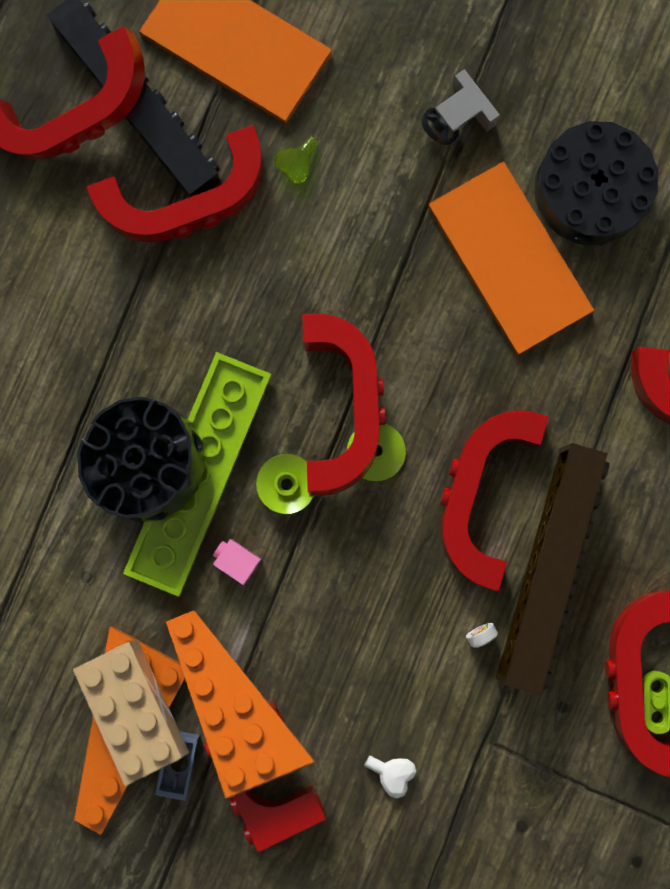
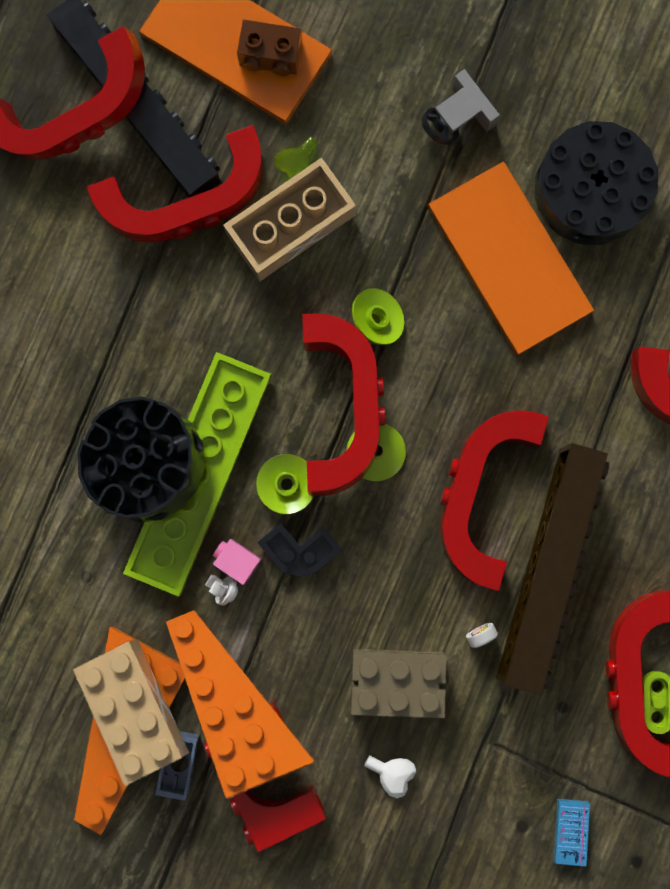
none -> white plate [205,575,238,606]
none -> tan brick [223,158,356,281]
none -> reddish brown brick [237,19,302,76]
none -> black plate [257,523,342,576]
none -> dark tan piece [351,649,446,718]
none -> lime dish [352,288,404,345]
none -> dark azure tile [554,799,590,866]

